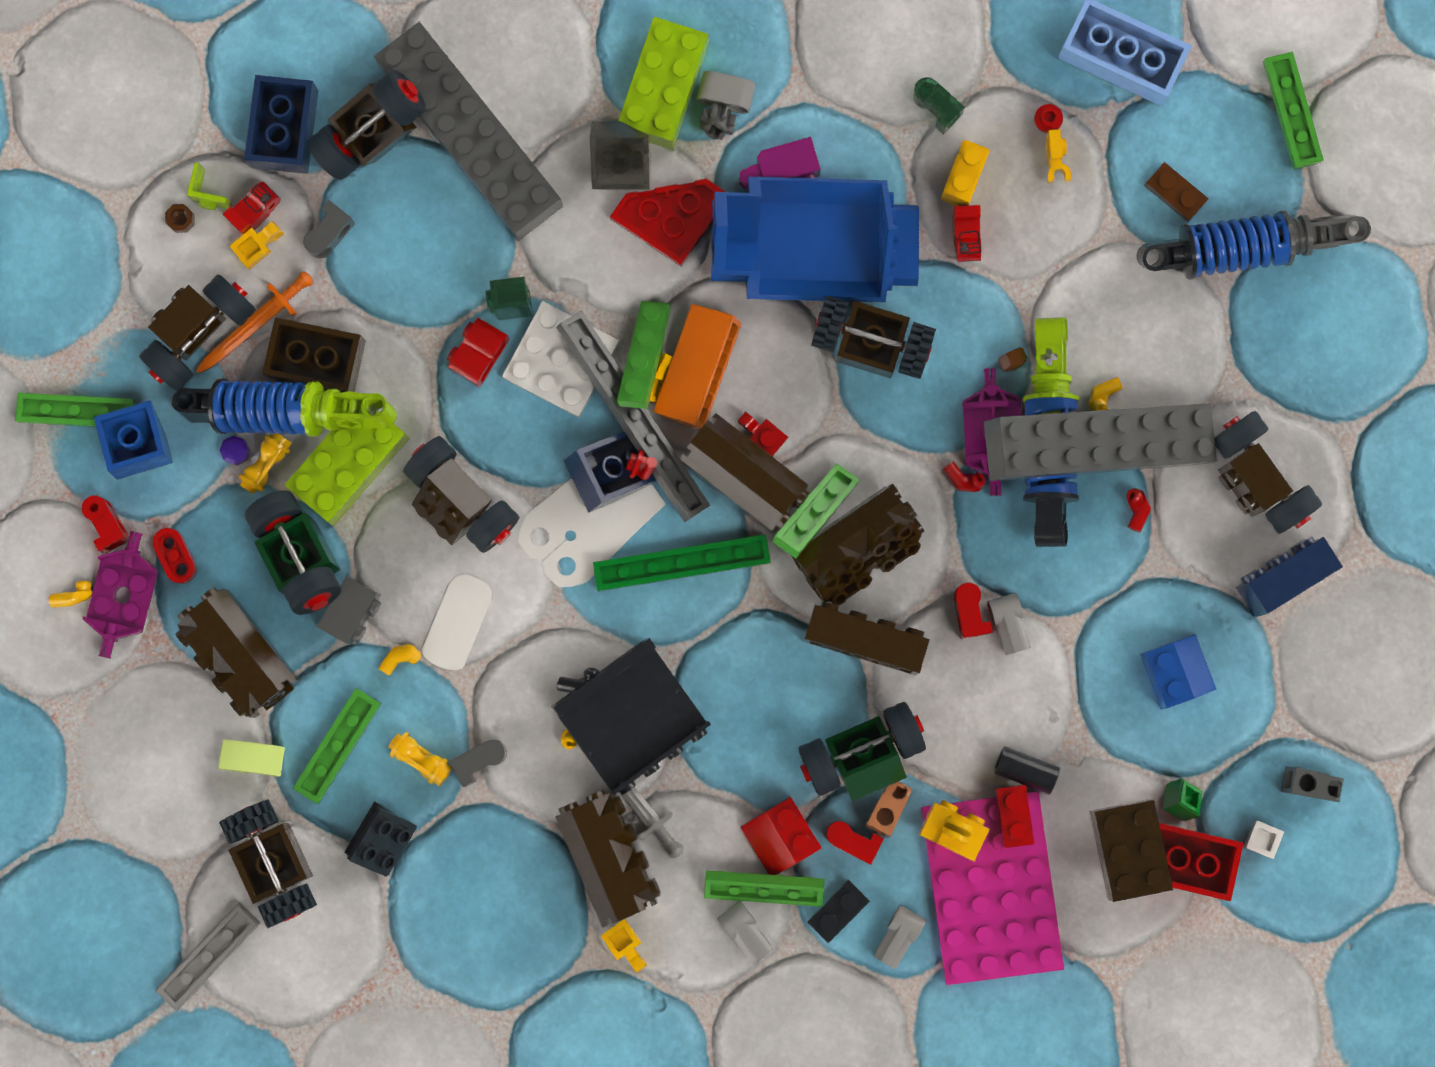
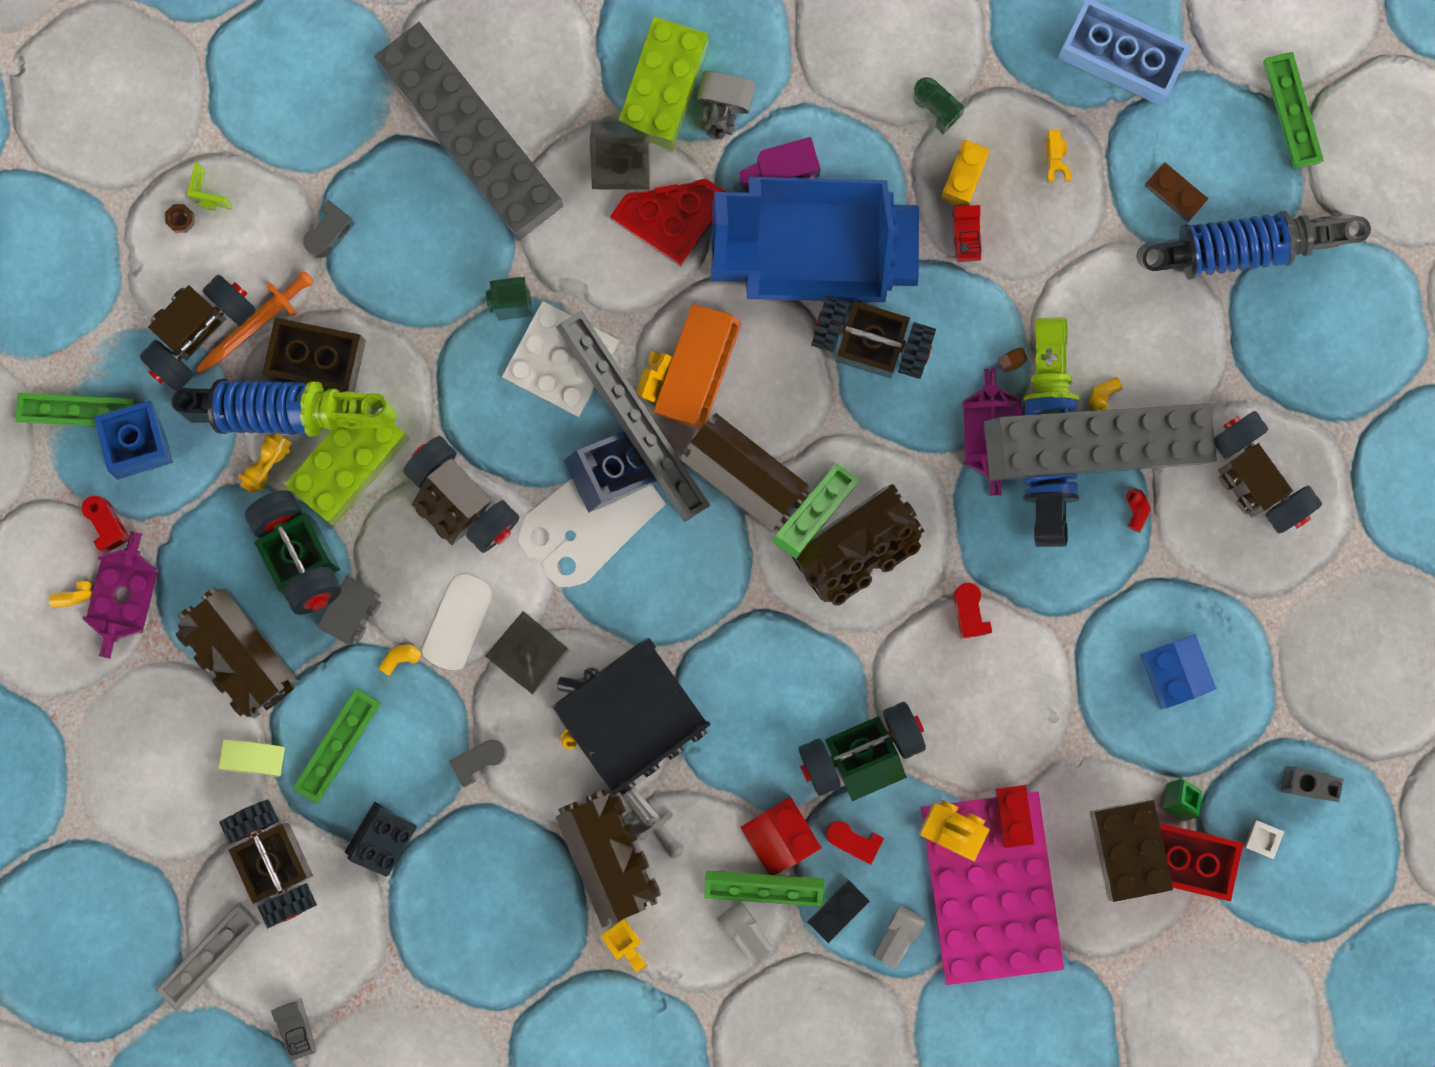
red plate [153,528,197,584] -> none
dark purple tile [219,436,251,466] -> none
red leg [222,182,281,235] -> none
yellow plate [230,221,284,270] -> none
dark blue brick [244,75,319,174] -> none
brick [309,70,426,180] -> none
yellow piece [388,732,453,787] -> none
red brick [447,318,510,388] -> none
green plate [593,534,771,592] -> none
bright green plate [617,301,671,409] -> none
red plate [626,450,657,480] -> none
red plate [737,411,789,457] -> none
dark brown brick [803,601,930,676] -> none
nougat leg [864,781,912,838] -> none
red arm [942,461,986,493] -> none
light grey piece [987,593,1031,655] -> none
black pin [994,746,1060,795] -> none
red plate [1034,104,1063,133] -> none
dark blue brick [1236,536,1343,617] -> none
none -> dark grey leg [271,999,316,1061]
none -> clear smoke slope [485,611,570,695]

